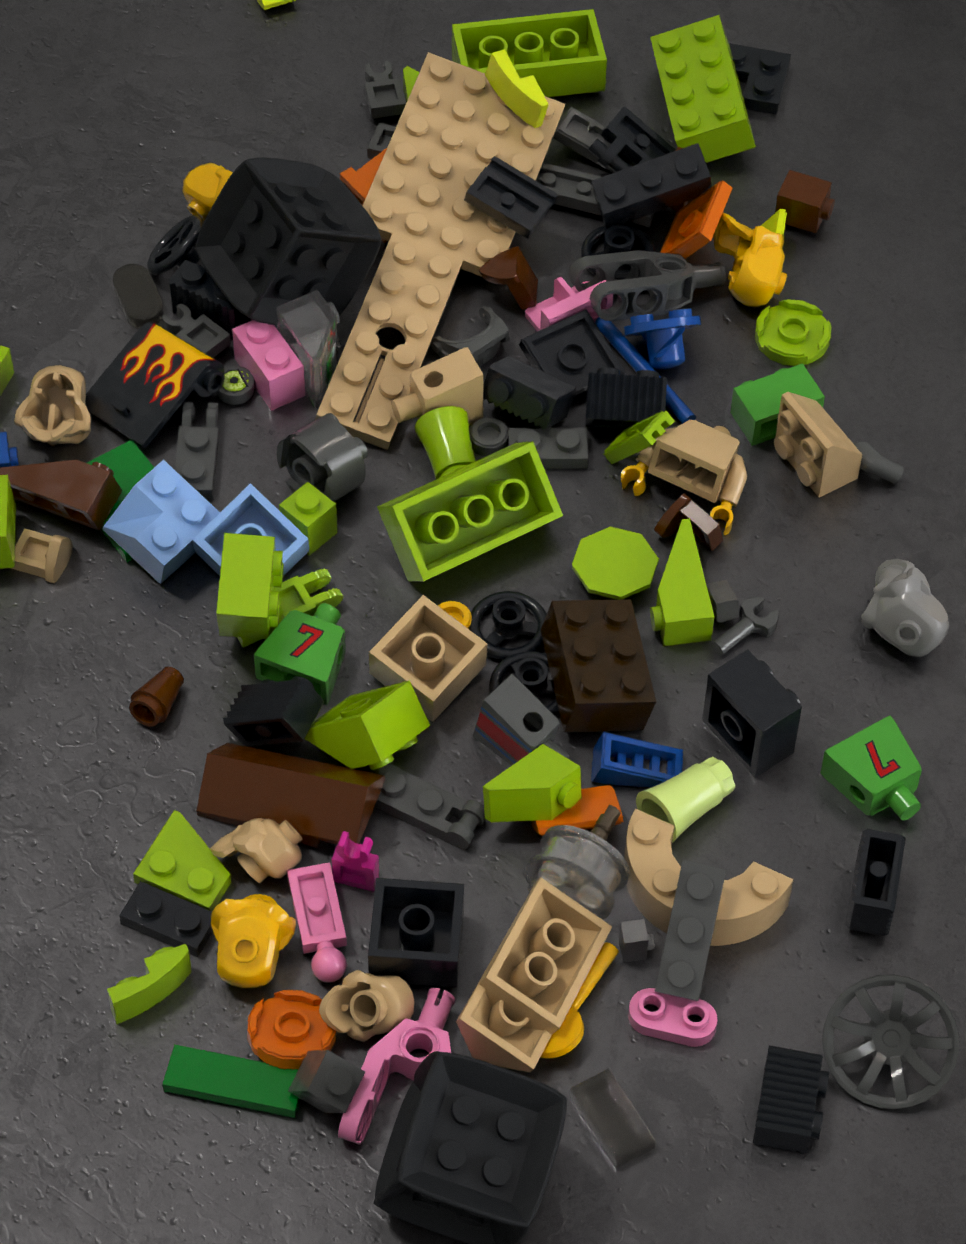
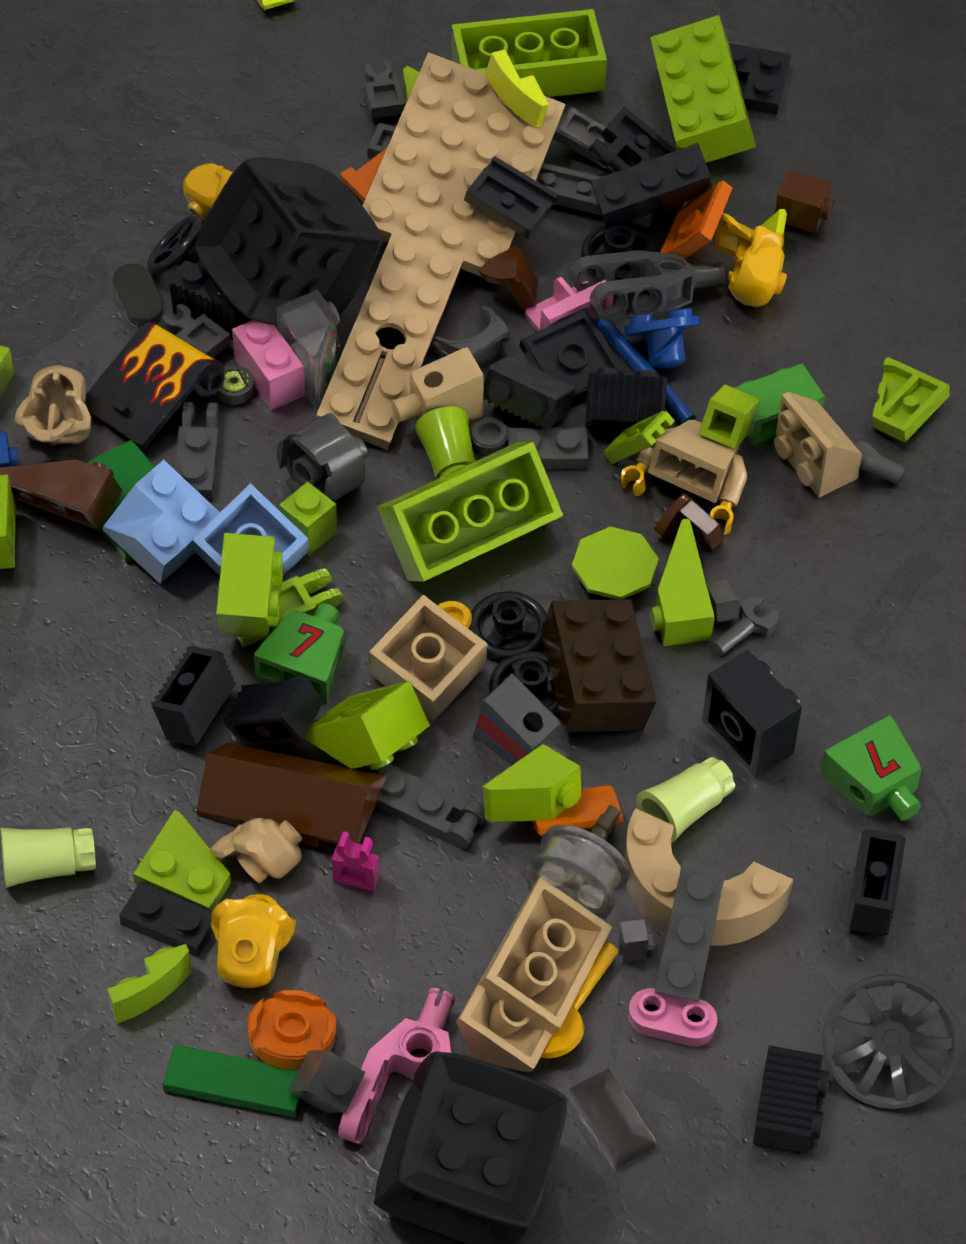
tan tile [11,529,73,583] -> none
reddish brown cone [129,666,184,727] -> none
bright pink plate [287,862,347,983] -> none
tan head [319,970,415,1042] -> none
black brick [368,878,464,987] -> none
blue slope [591,732,683,788] -> none
lime tile [755,299,831,366] -> none
light grey head [861,558,949,657] -> none
none -> yellowish green plant [0,827,96,888]
none -> black brick [151,646,236,746]
none -> lime brick [698,384,761,449]
none -> lime wing [872,357,950,442]

